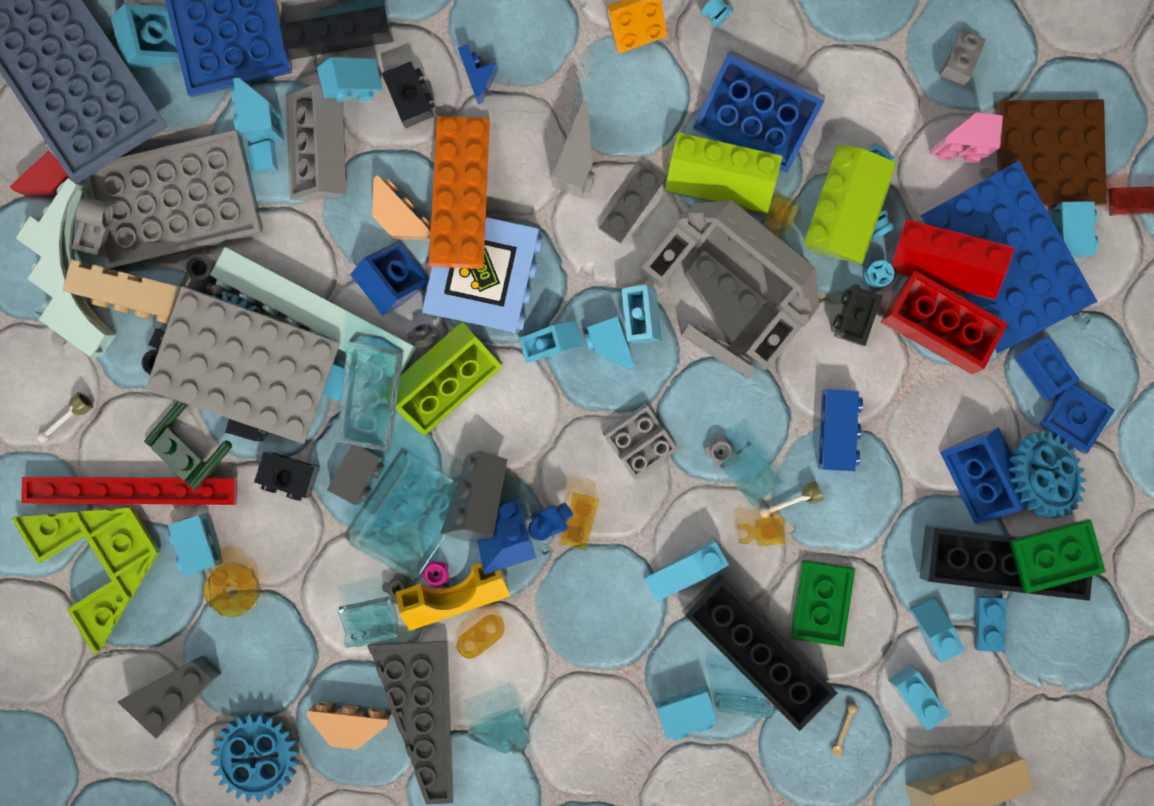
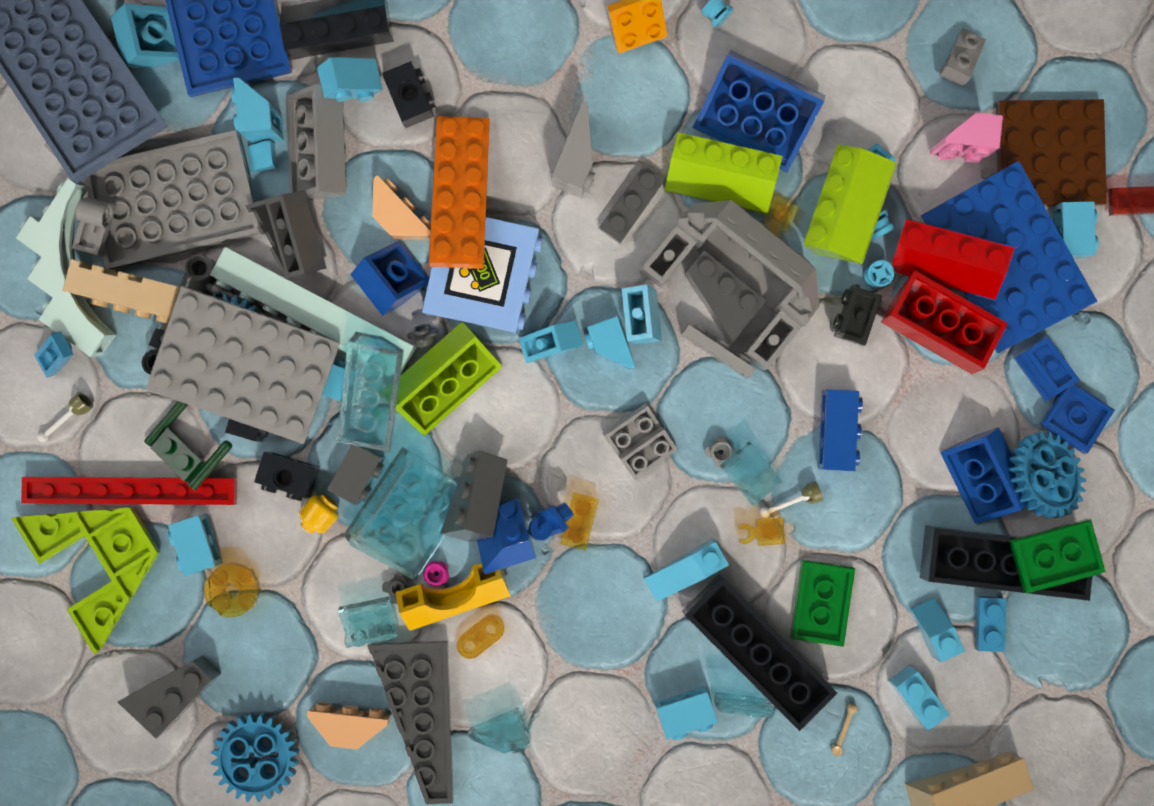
red slope [9,150,69,197] -> none
blue slope [458,44,498,104] -> none
none -> dark azure plate [34,331,74,378]
none -> dark grey wedge [245,190,326,279]
none -> yellow head [299,494,339,534]

